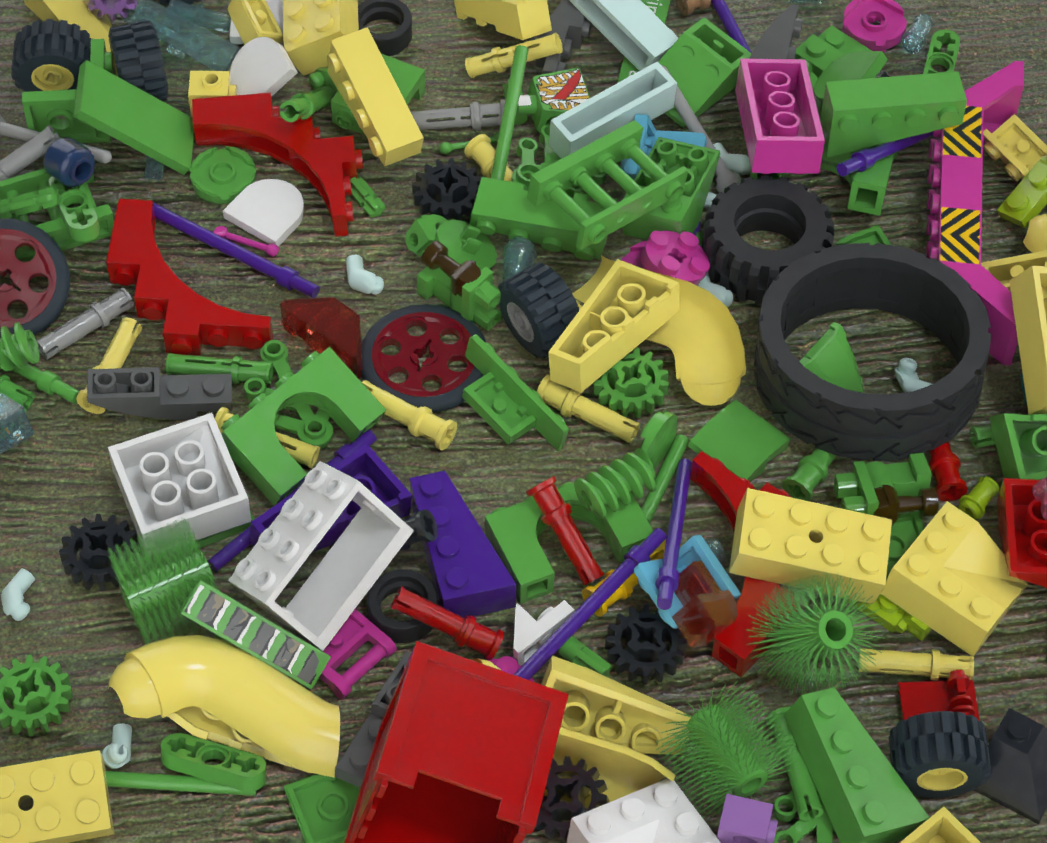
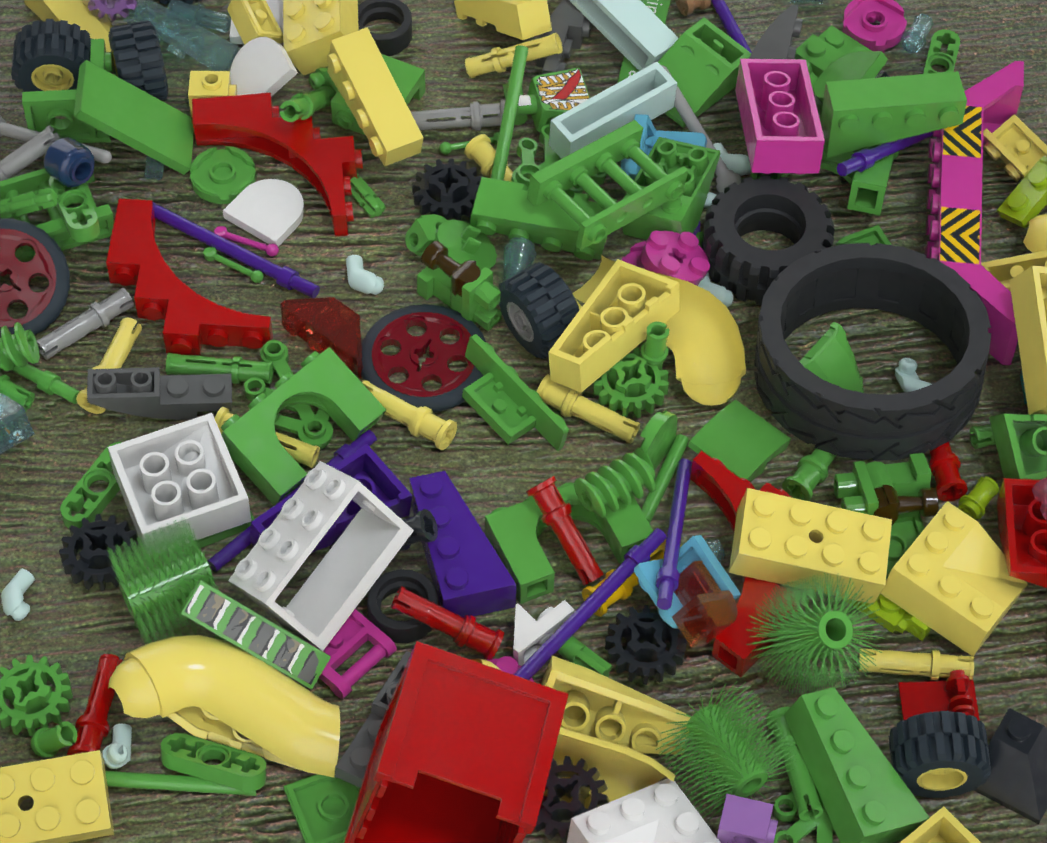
none -> bright green pin [31,721,77,758]
none -> bright green beam [60,442,122,529]
none -> red pin [67,654,123,756]
none -> bright green hinge [203,247,264,283]
none -> bright green pin [640,321,670,365]

